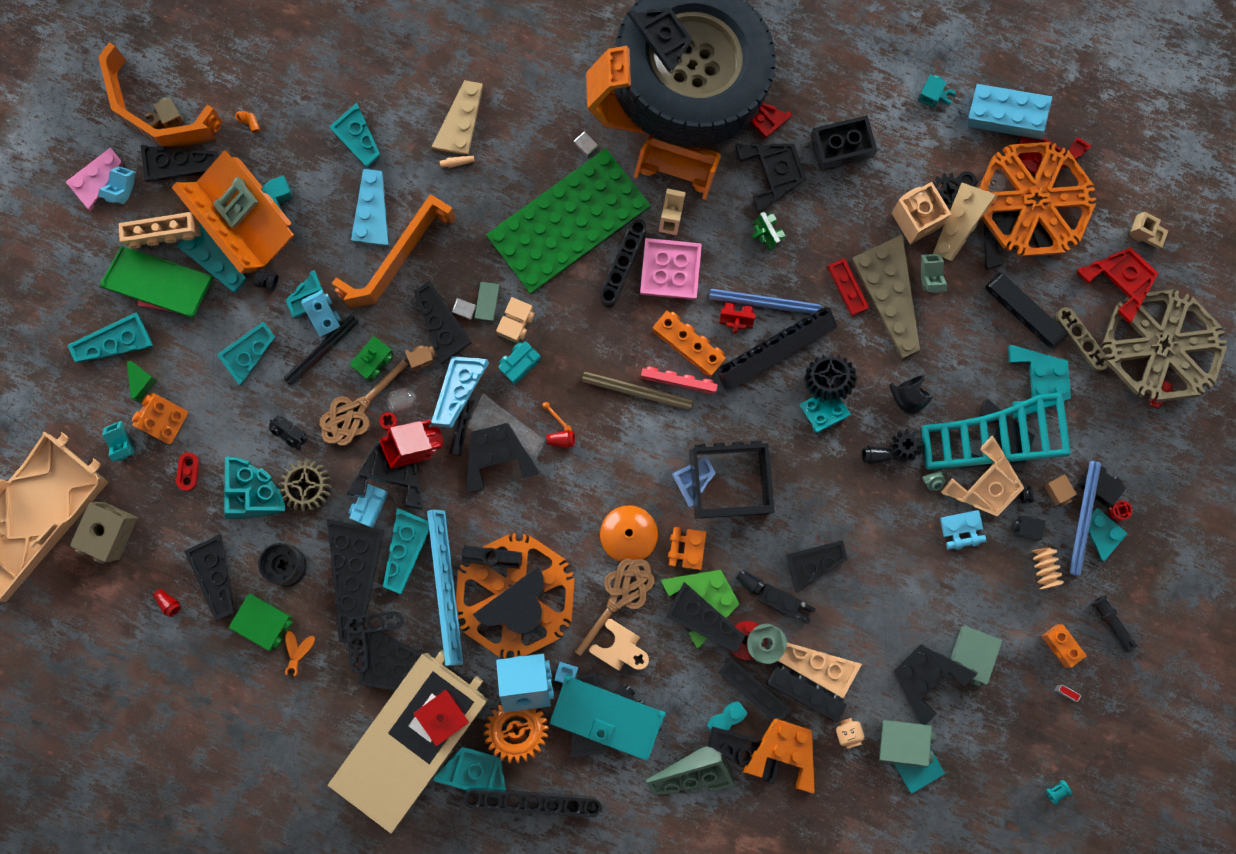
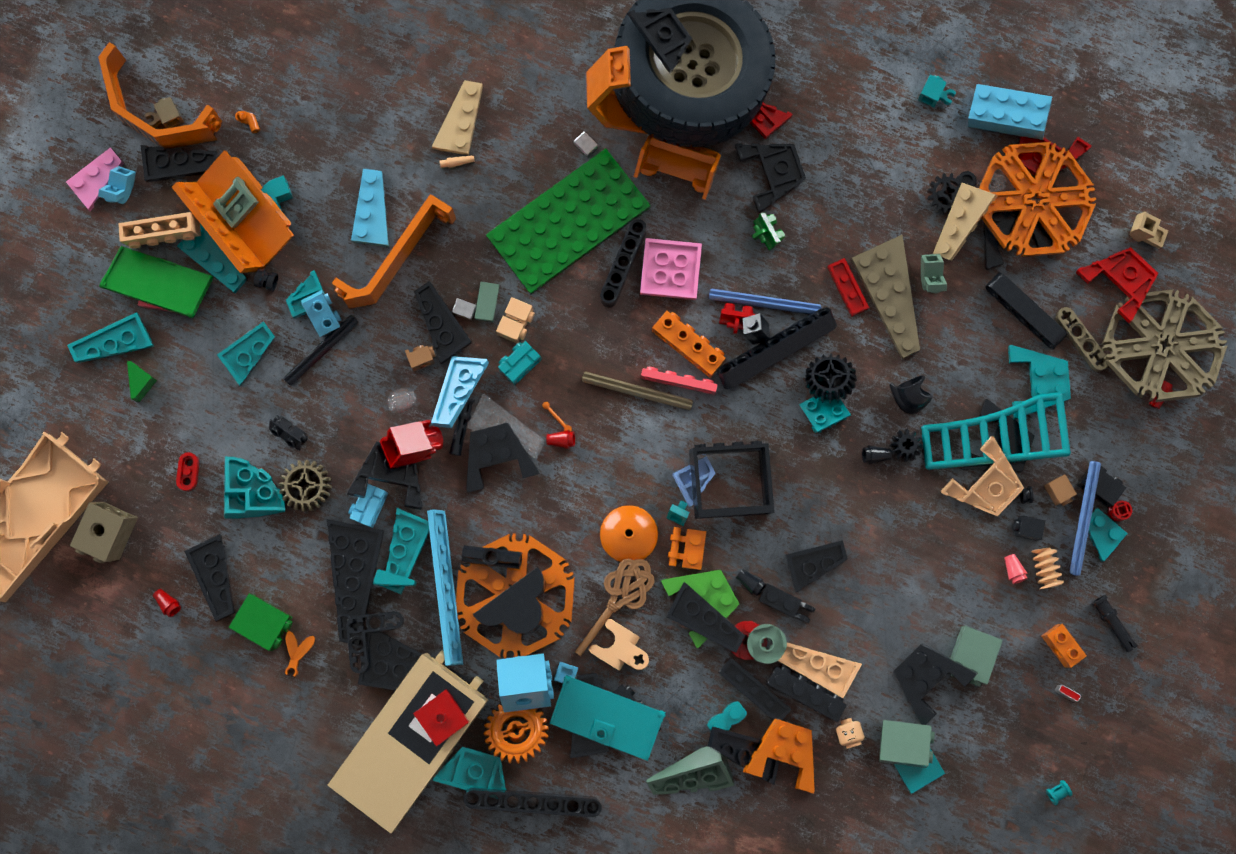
teal brick [102,421,135,462] -> none
orange bracket [132,392,188,444] -> none
black wheel [258,543,307,587] -> none
medium nougat piece [319,360,408,446] -> none
teal wing [329,103,381,168] -> none
green brick [349,336,394,382] -> none
red bush [379,412,398,430] -> none
tan brick [659,189,686,235] -> none
black brick [811,115,877,170] -> none
light nougat brick [891,182,951,245] -> none
sand green plate [922,470,946,491] -> none
medium azure plate [940,510,986,550] -> none
none -> teal slope [373,569,417,587]
none -> teal tile [666,500,690,526]
none -> black brick [743,313,770,345]
none -> coral cone [1004,554,1028,584]

